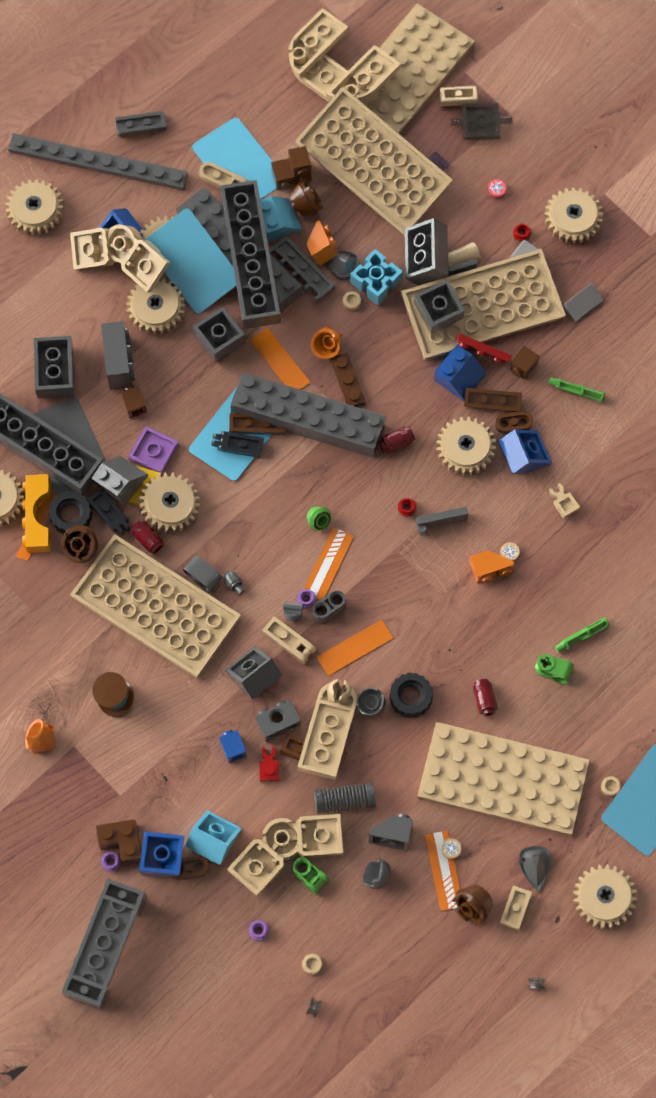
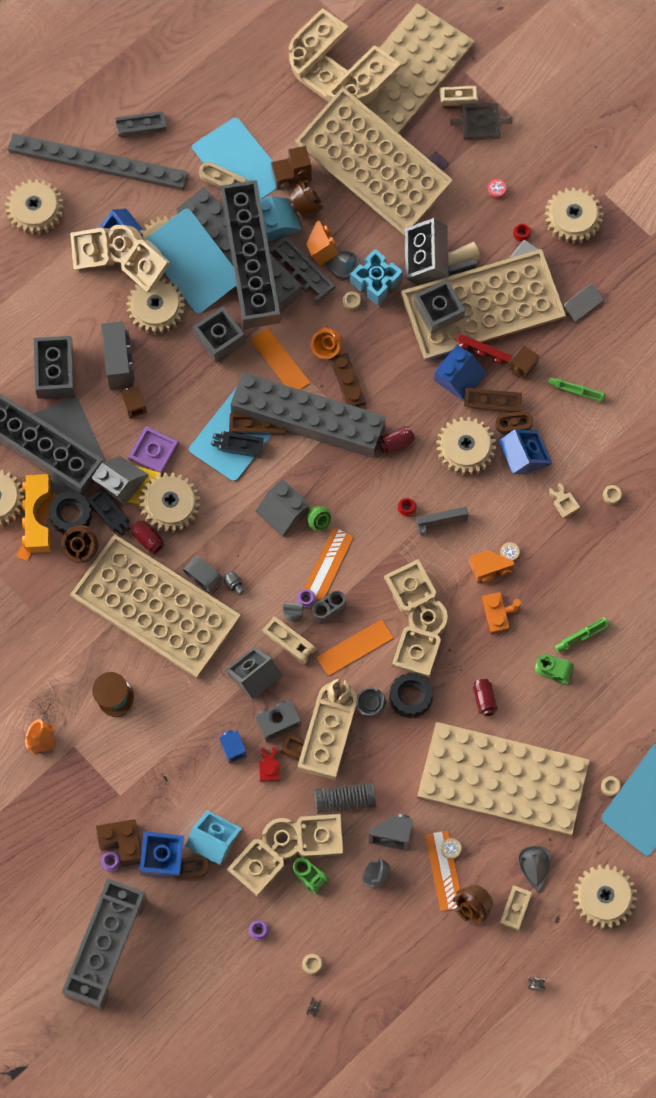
none -> dark grey slope [256,479,309,537]
none -> tan plate [384,559,448,678]
none -> orange plate [481,592,521,634]
none -> tan tile [603,485,622,505]

